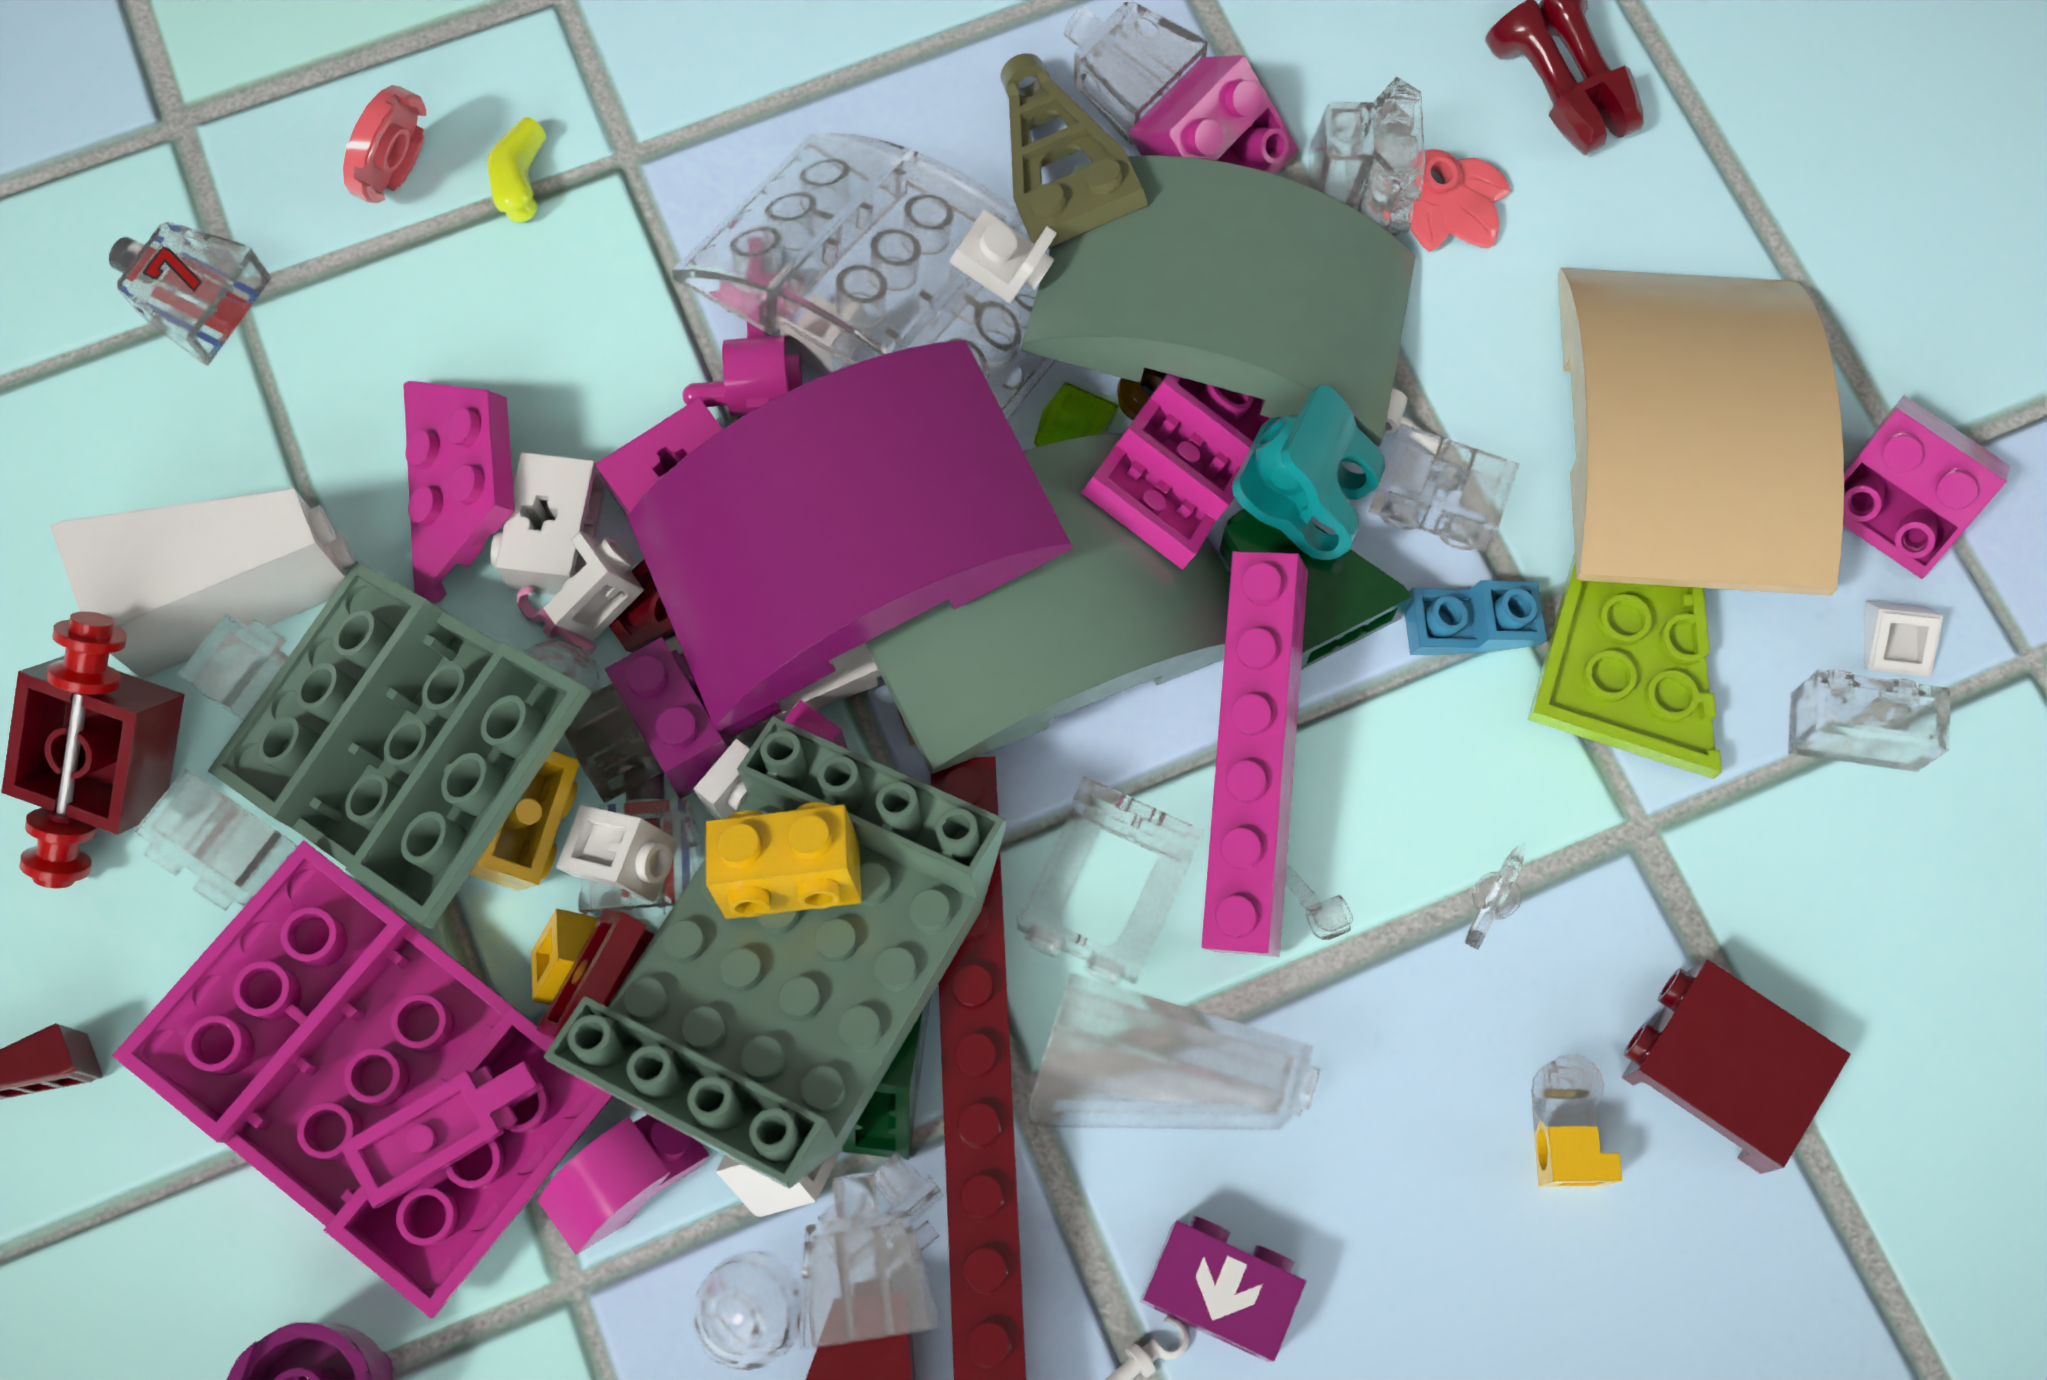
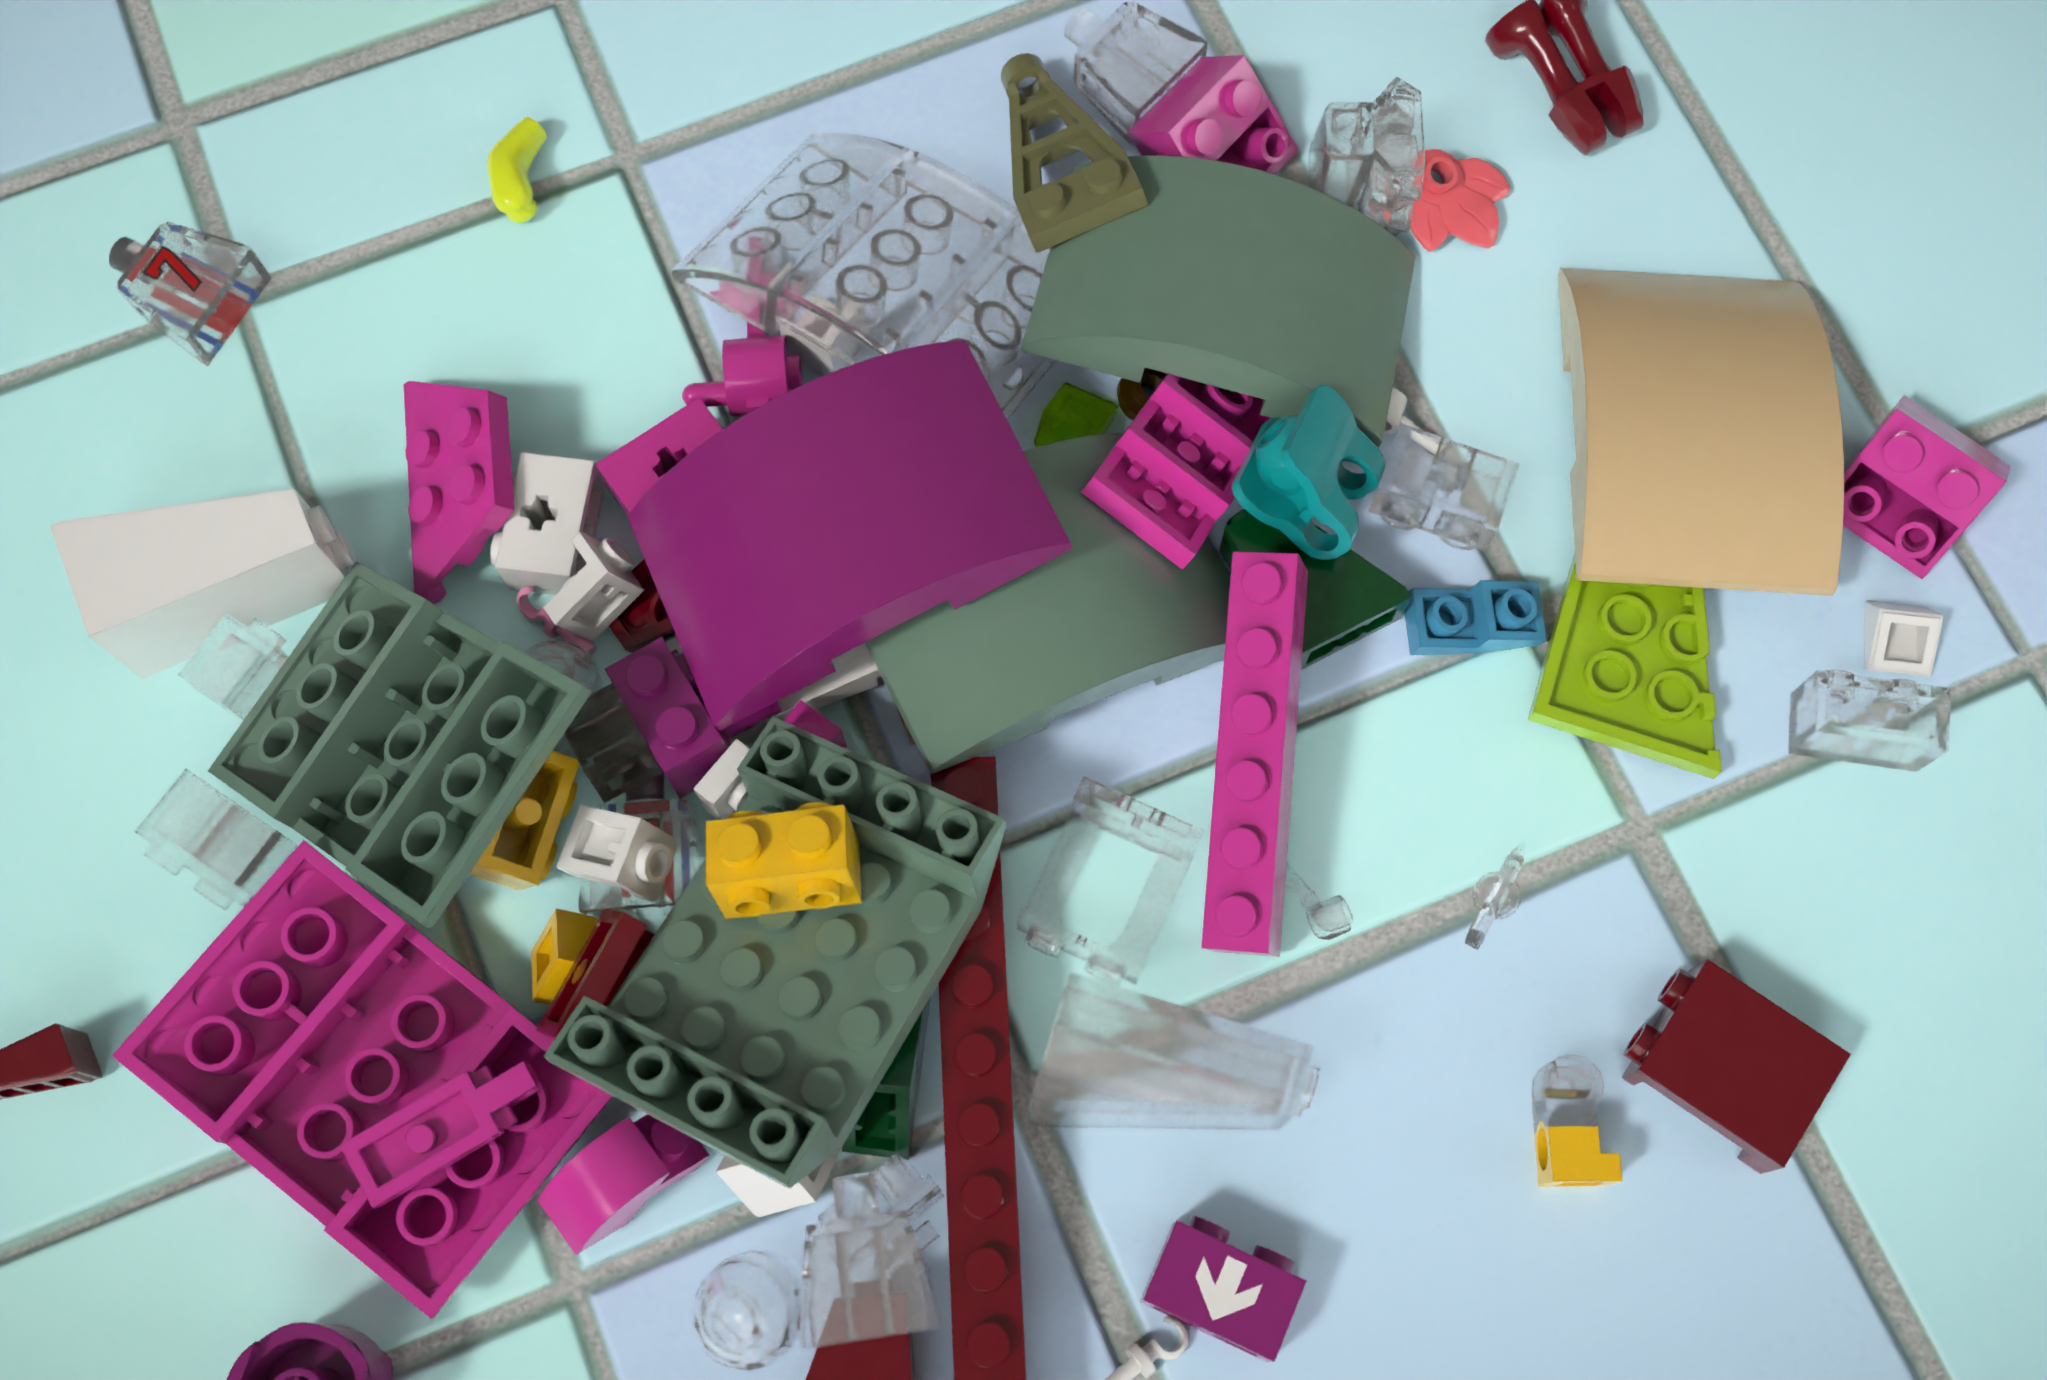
dark red brick [1,611,185,889] -> none
coral tile [343,85,427,203] -> none
white bracket [949,209,1057,304] -> none

